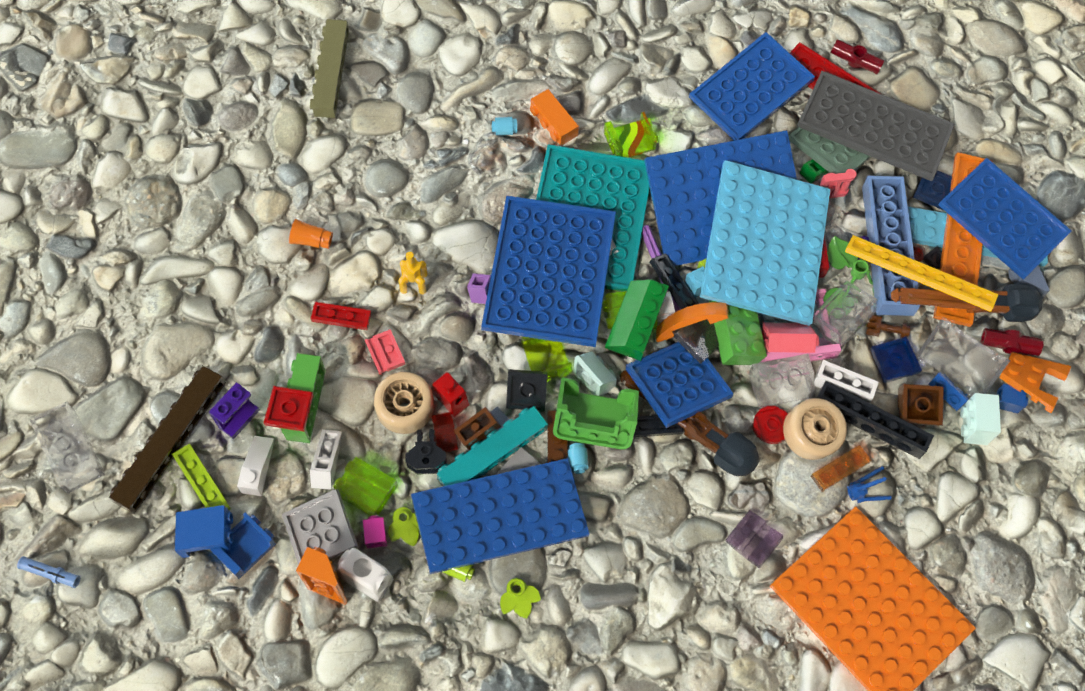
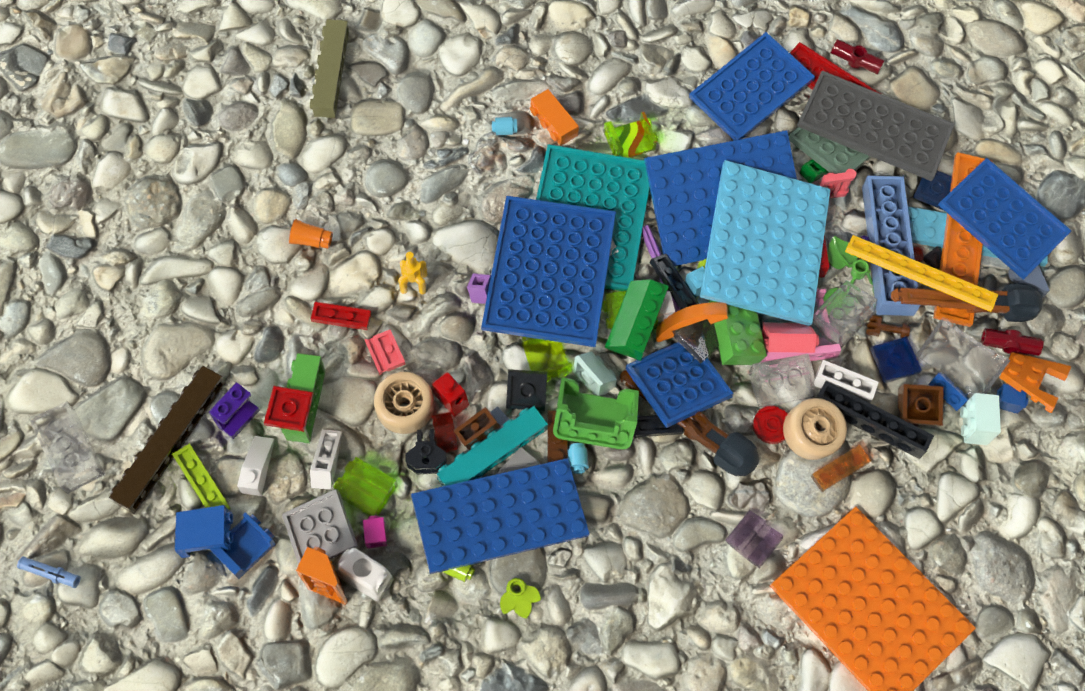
lime plate [388,507,419,546] -> none
blue plant [847,466,892,503] -> none

